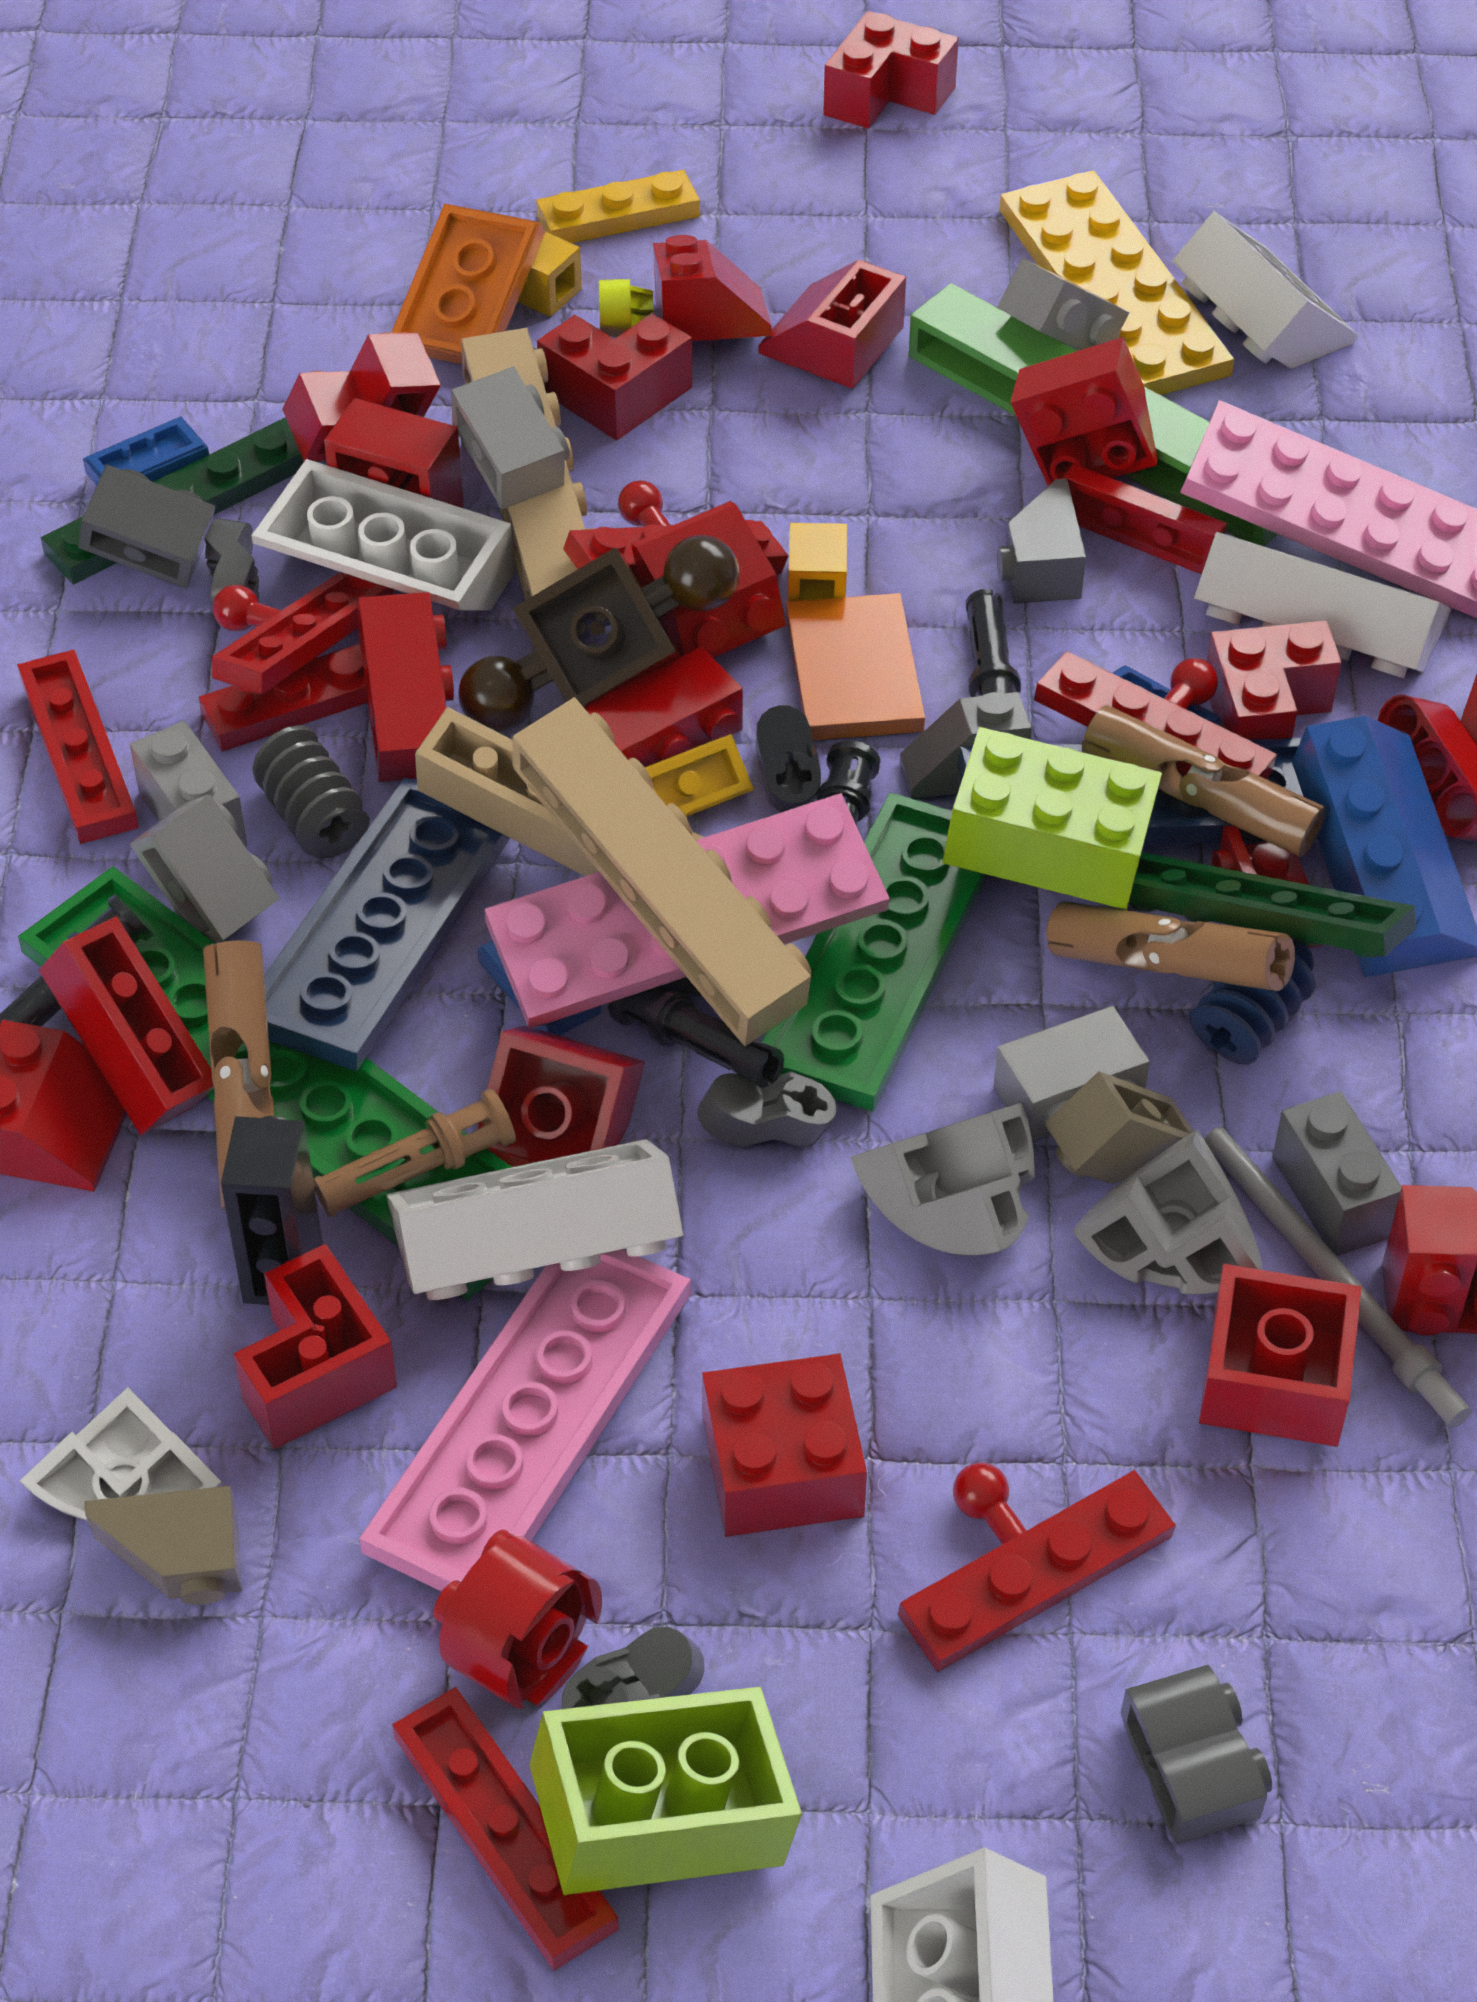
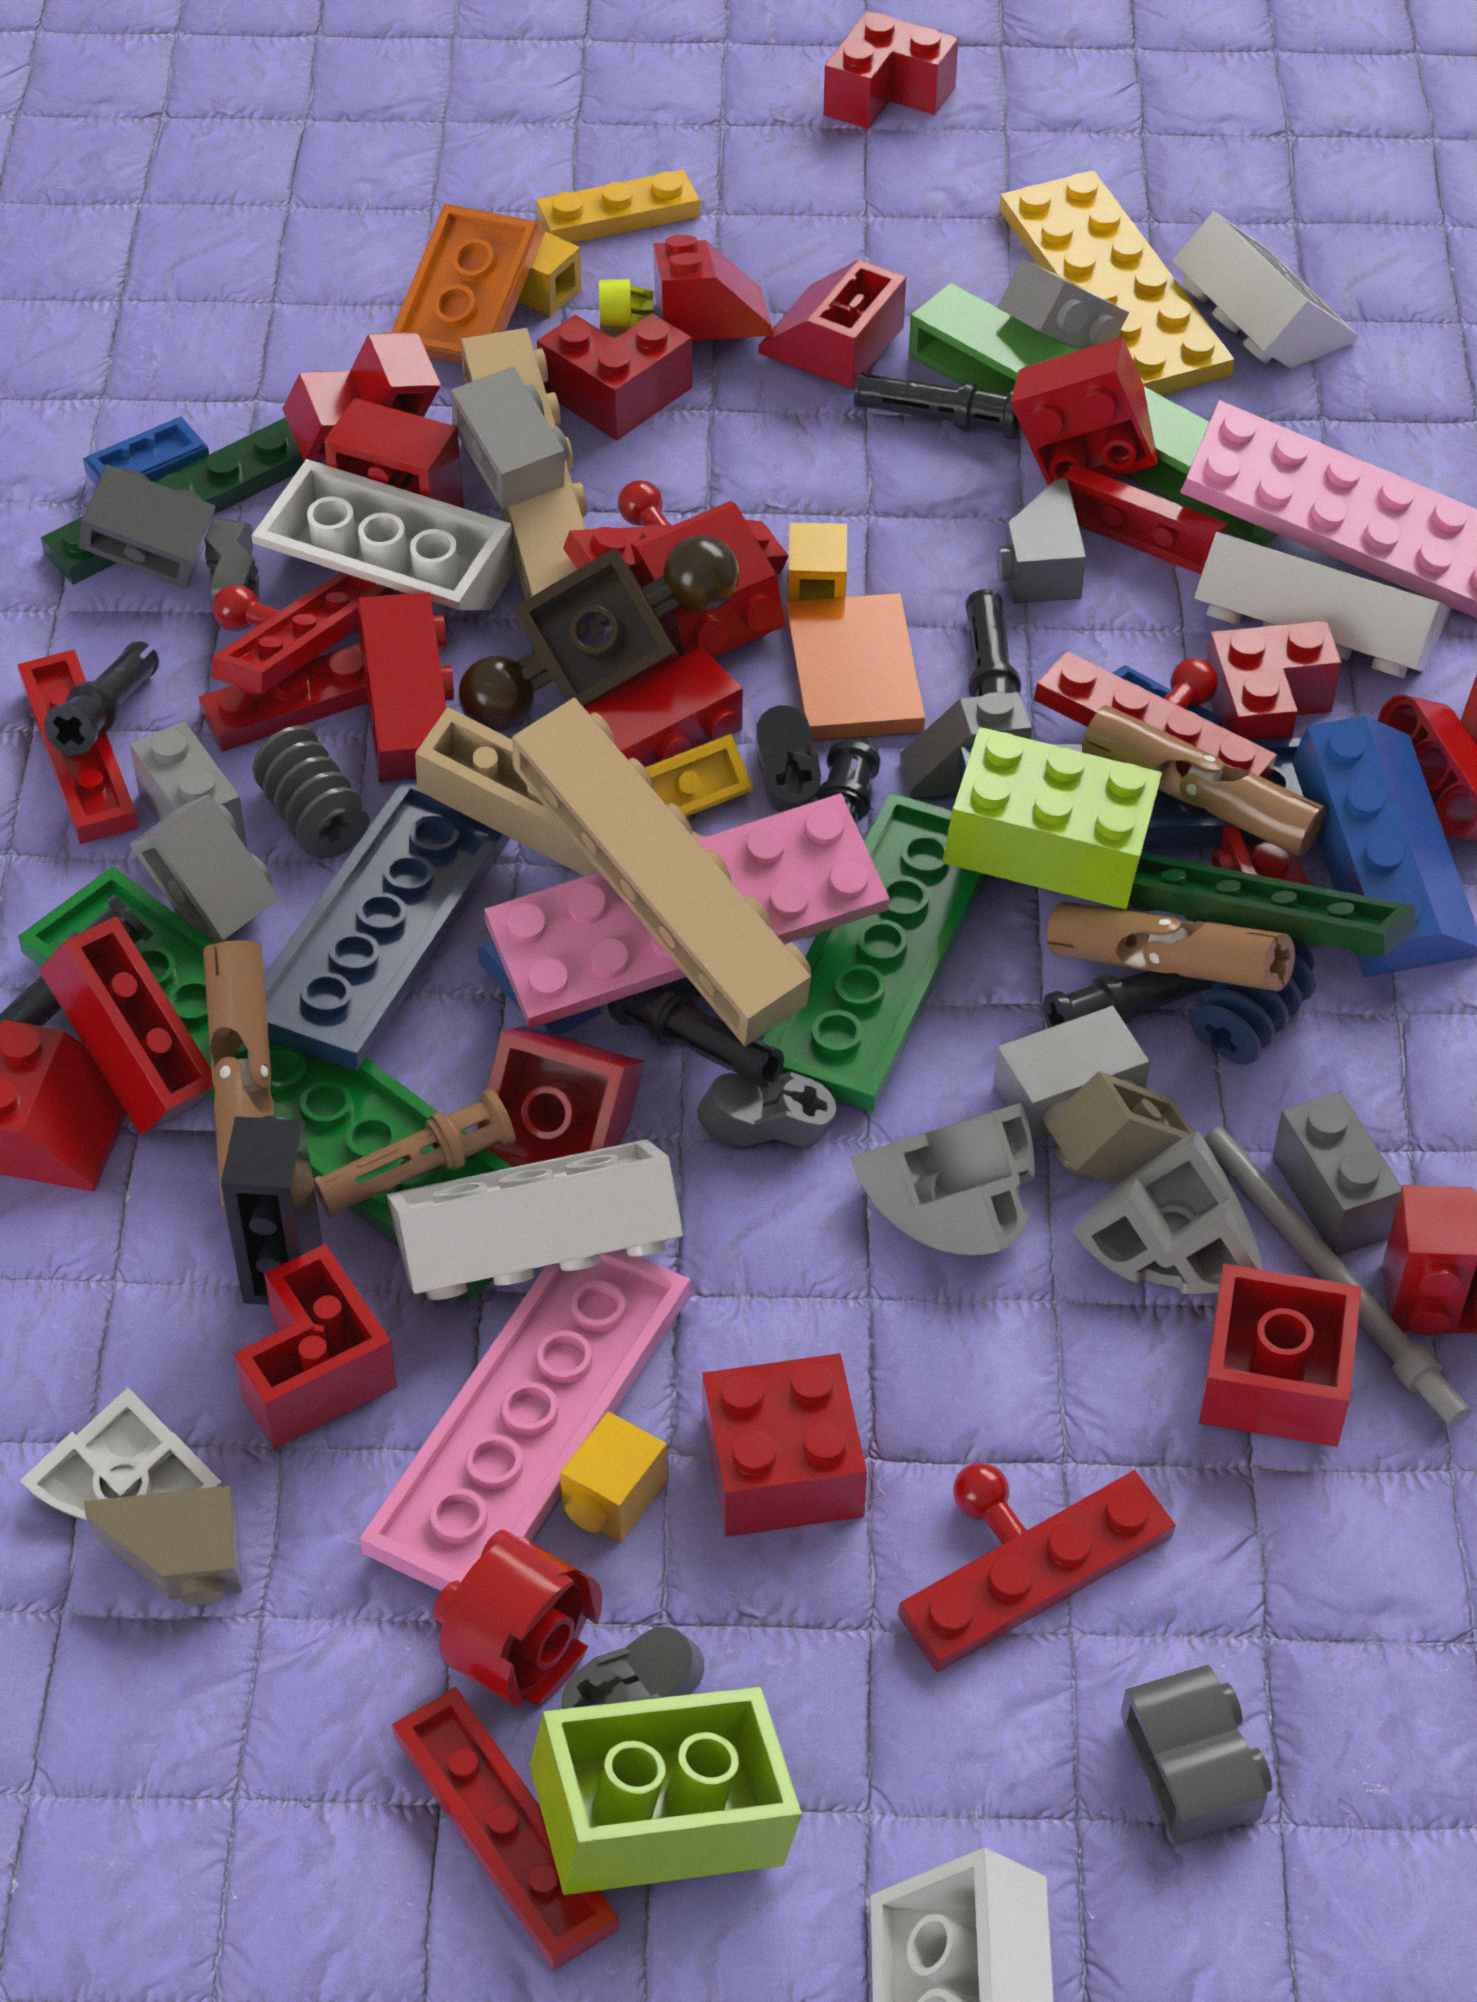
none -> black pin [44,641,159,756]
none -> yellow brick [560,1411,668,1542]
none -> black pin [854,371,1020,440]
none -> black pin [1043,971,1216,1028]

